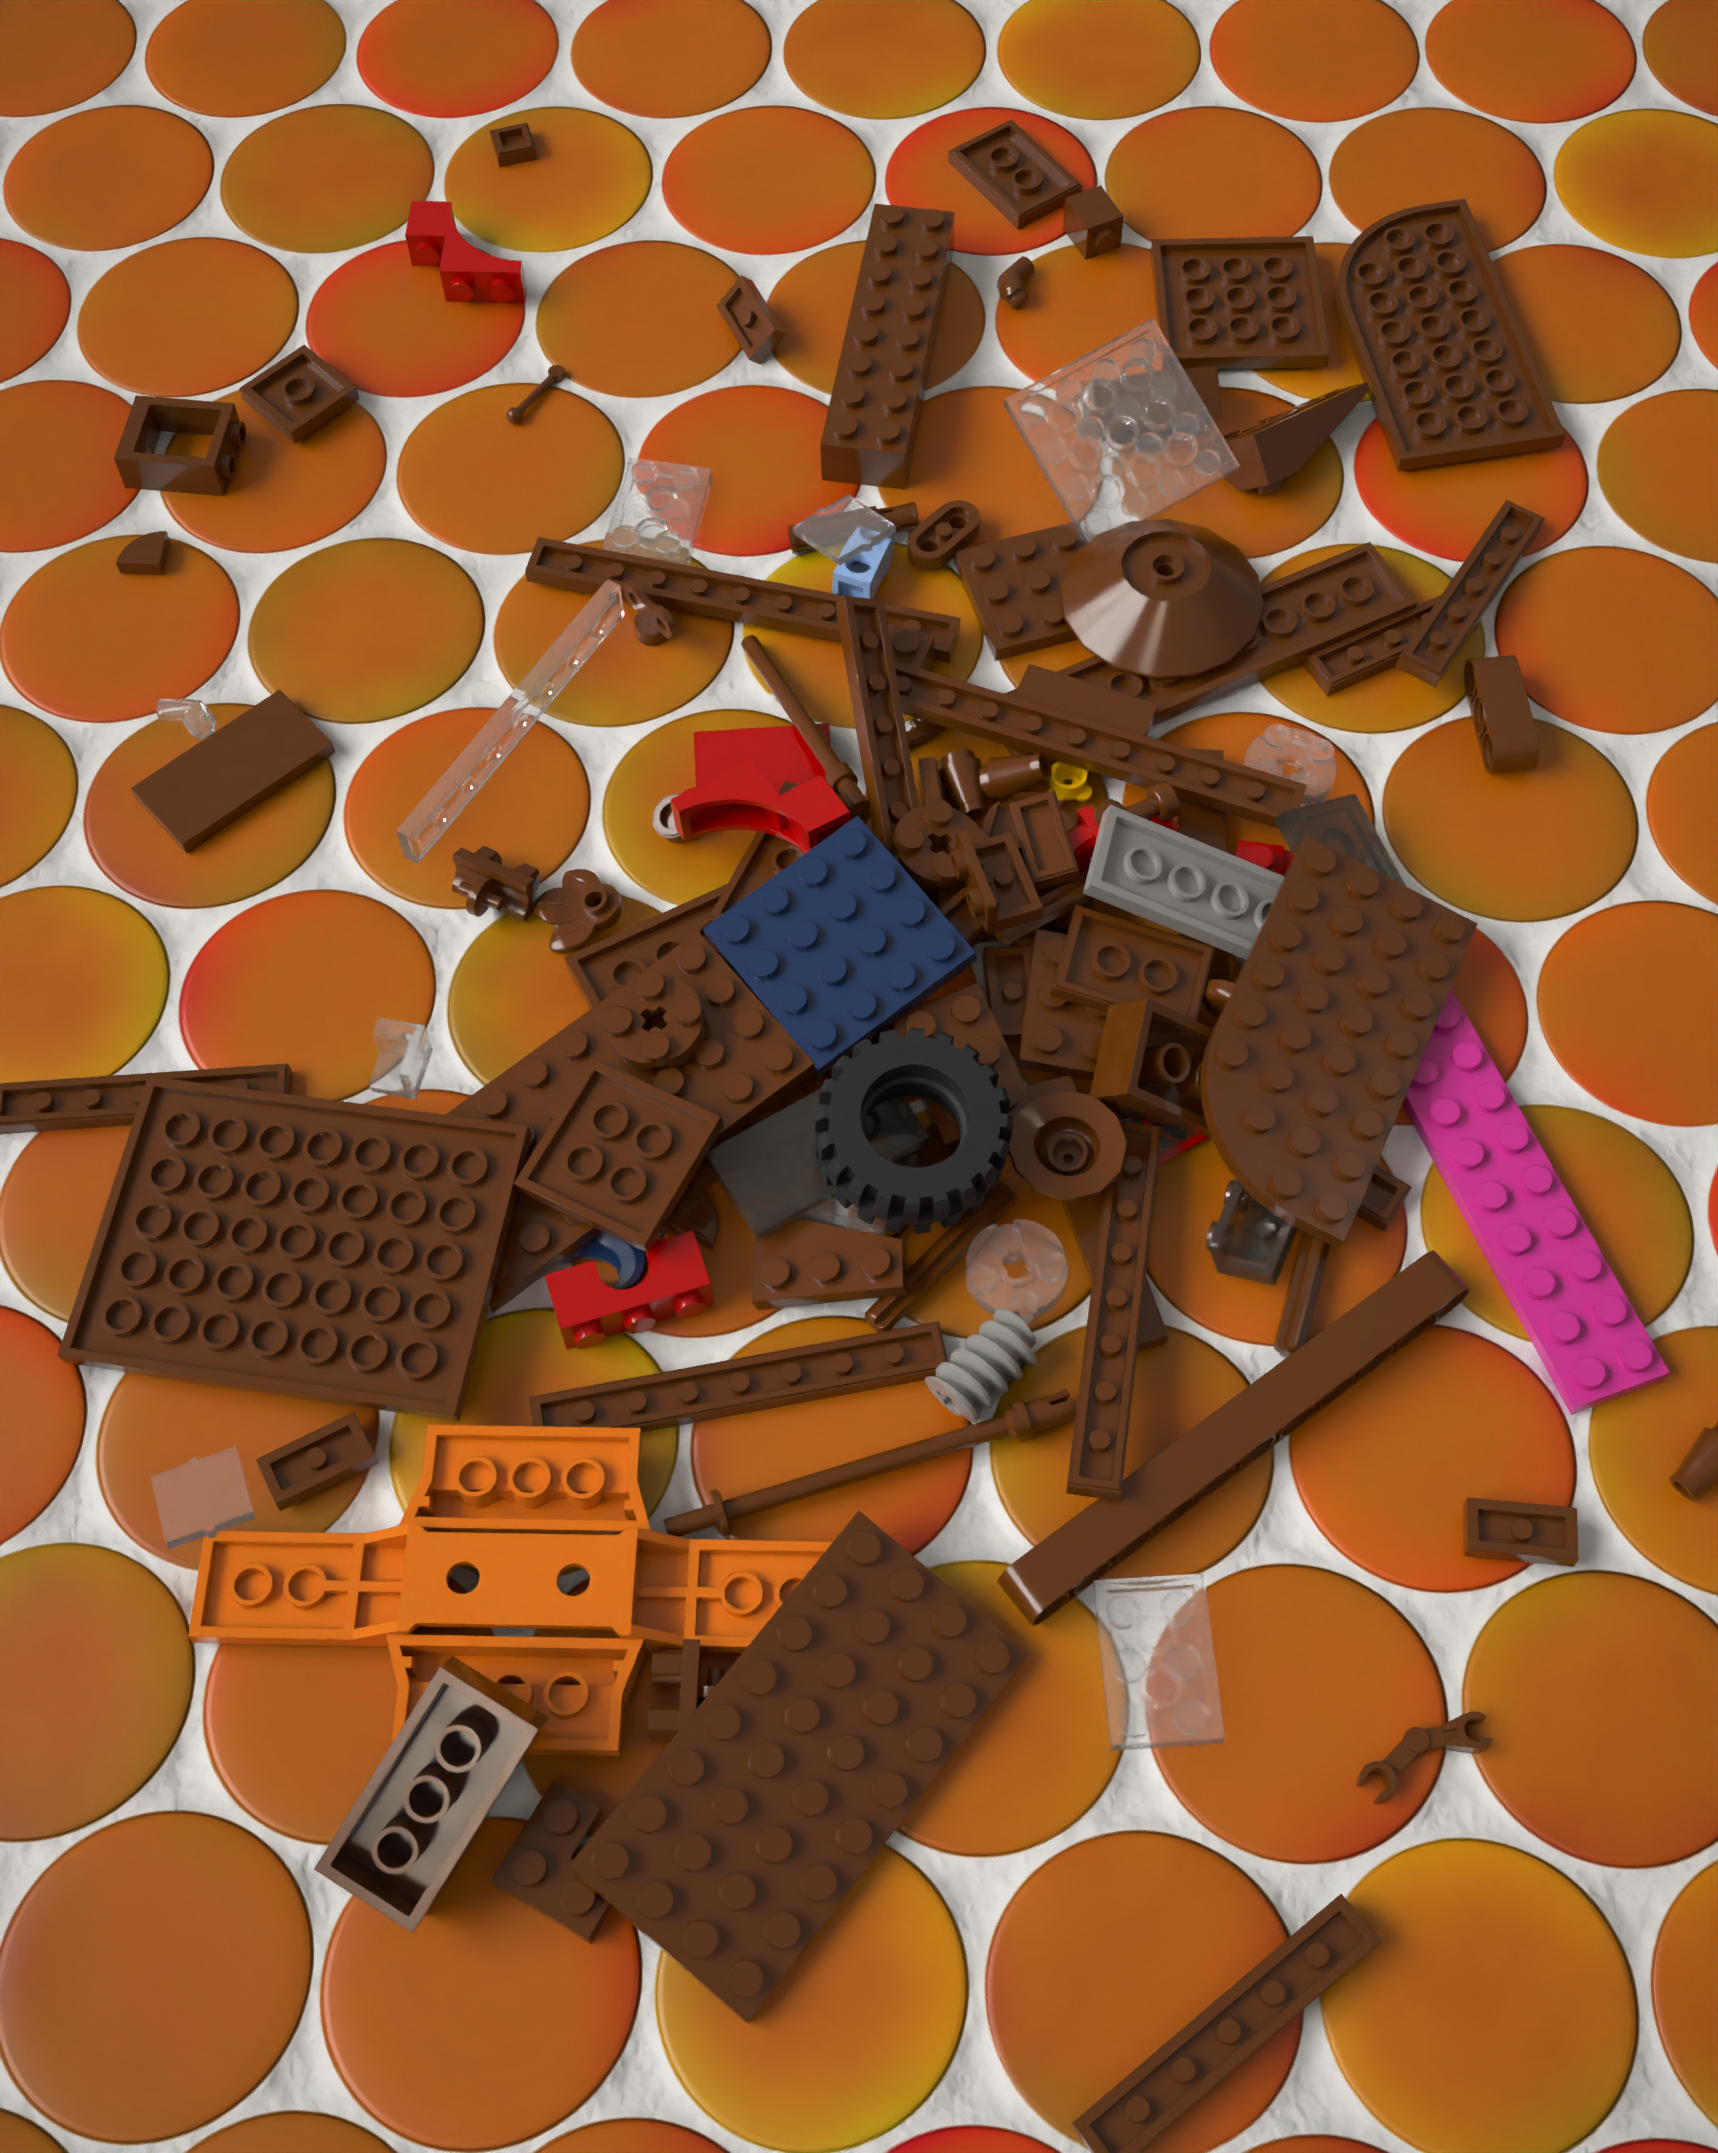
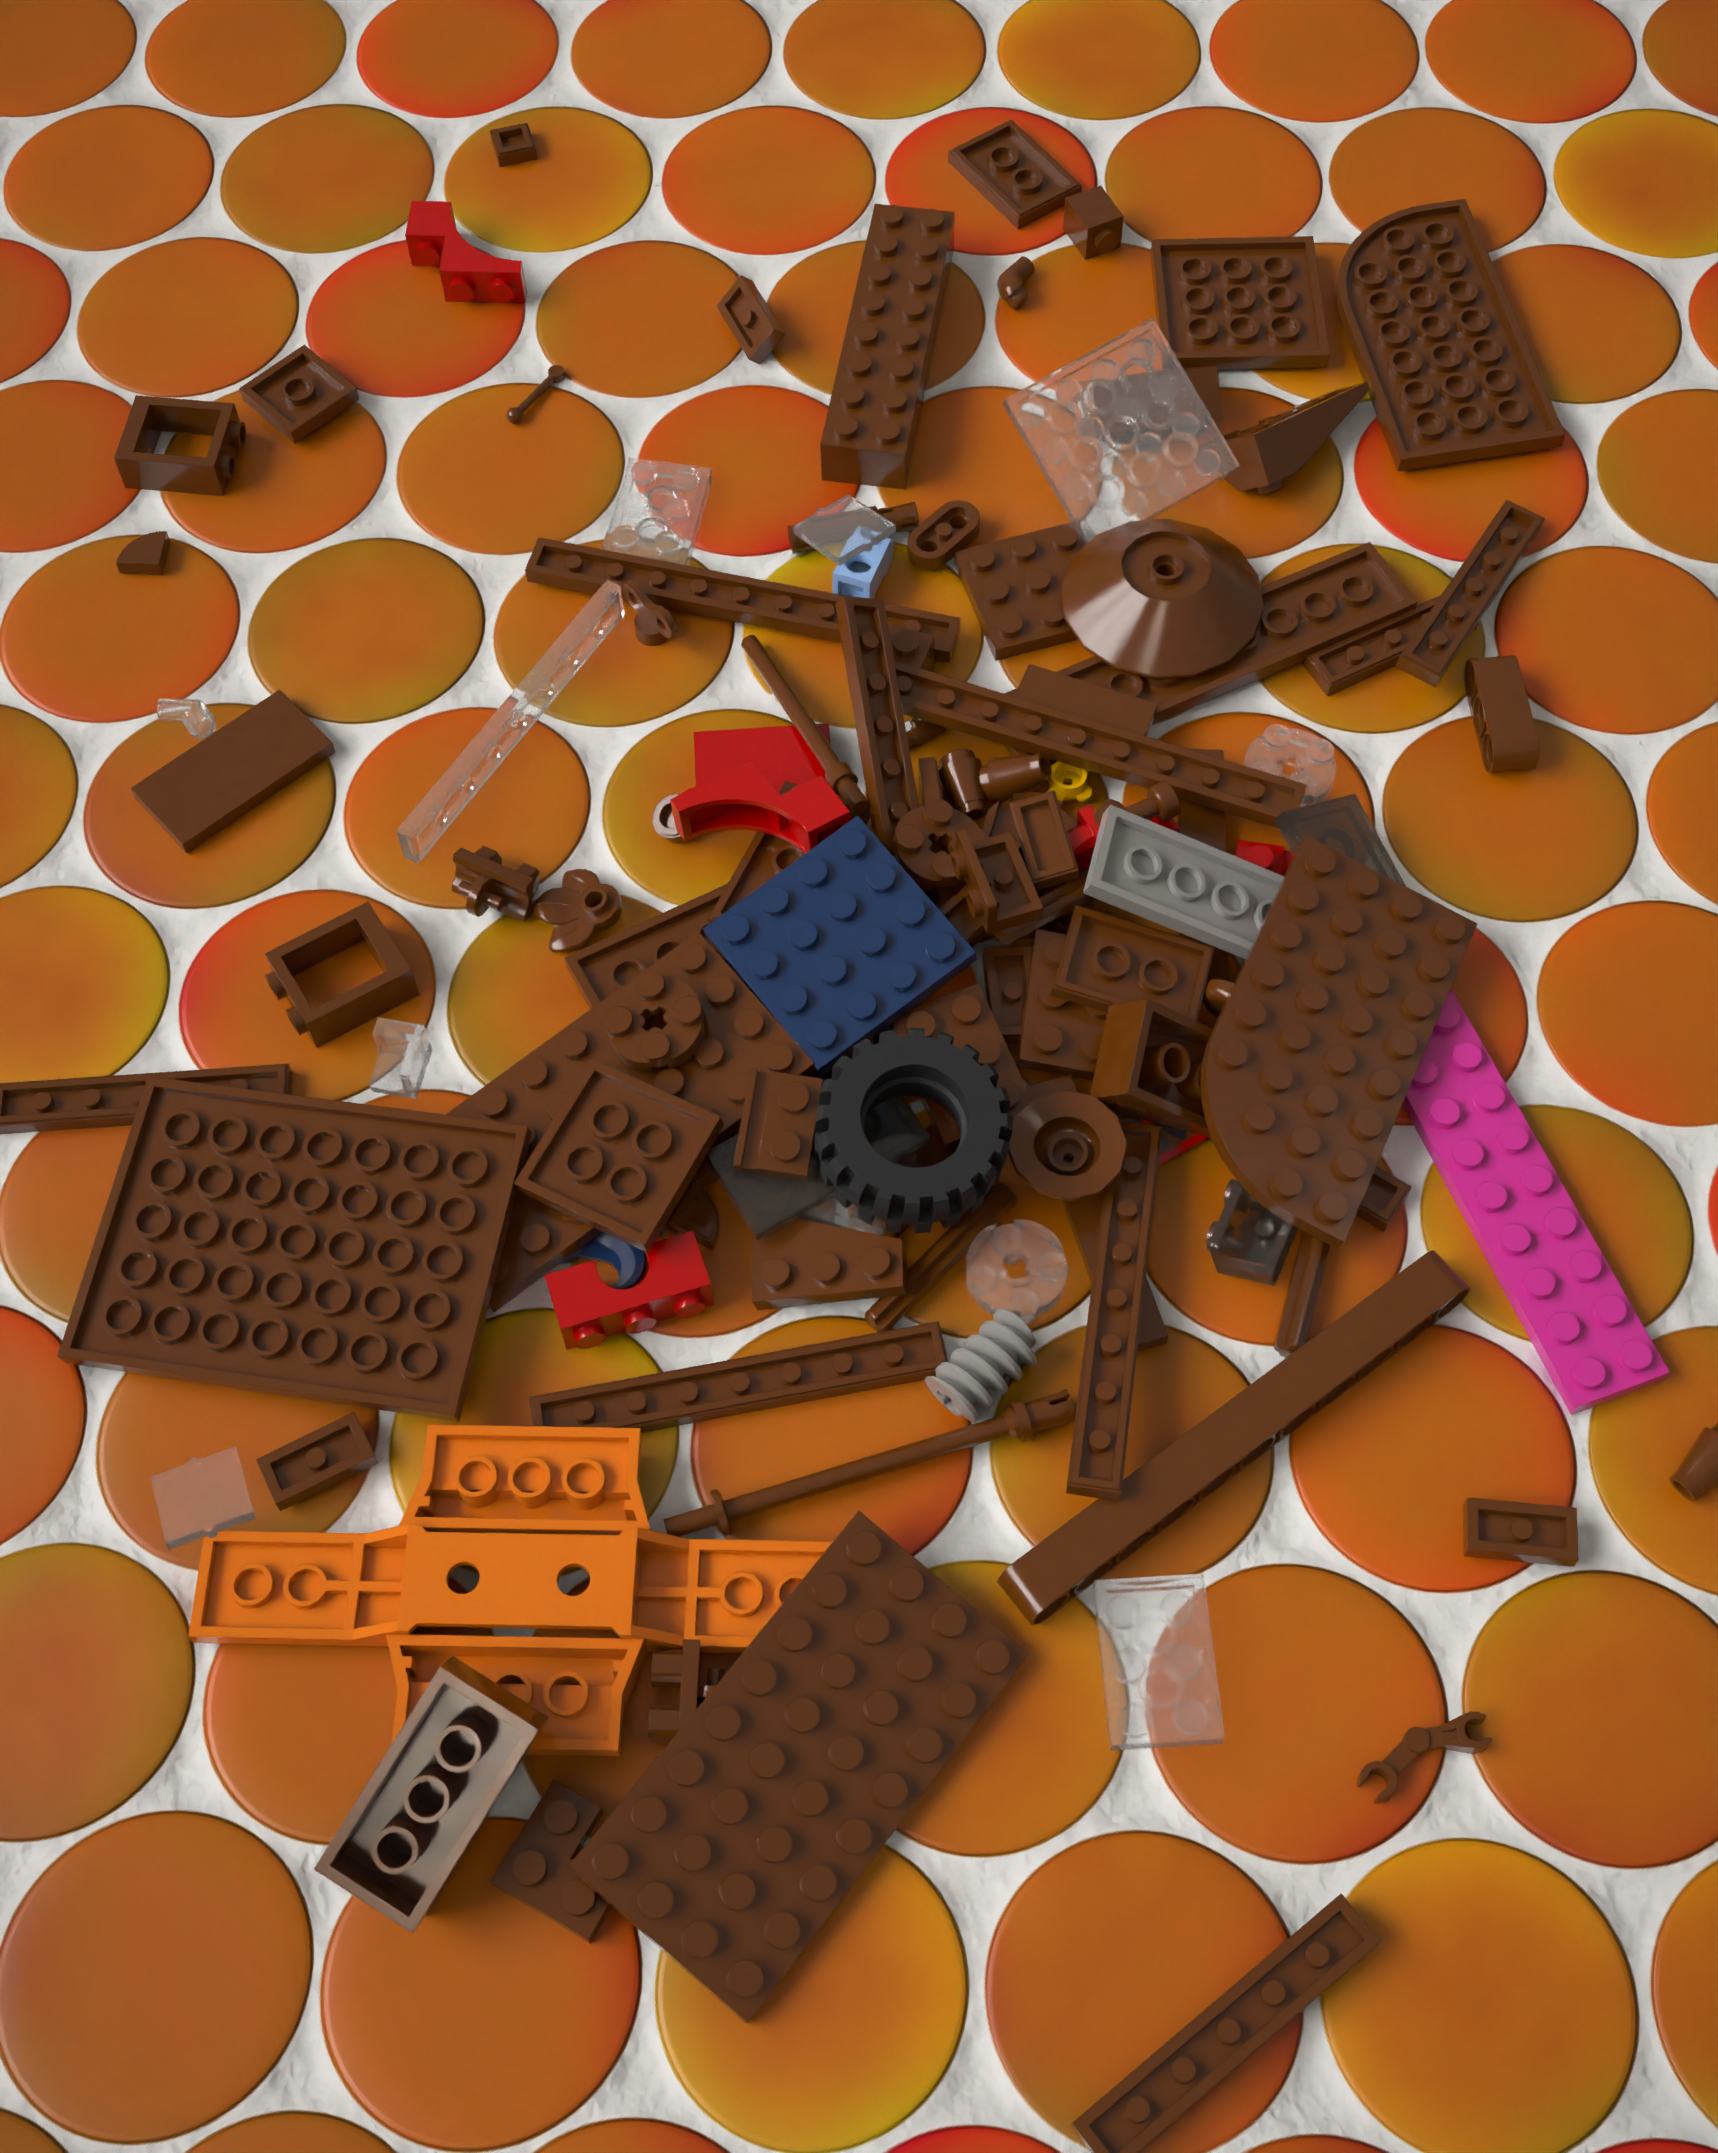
none -> reddish brown window [265,902,420,1048]
none -> reddish brown plate [733,1068,823,1181]

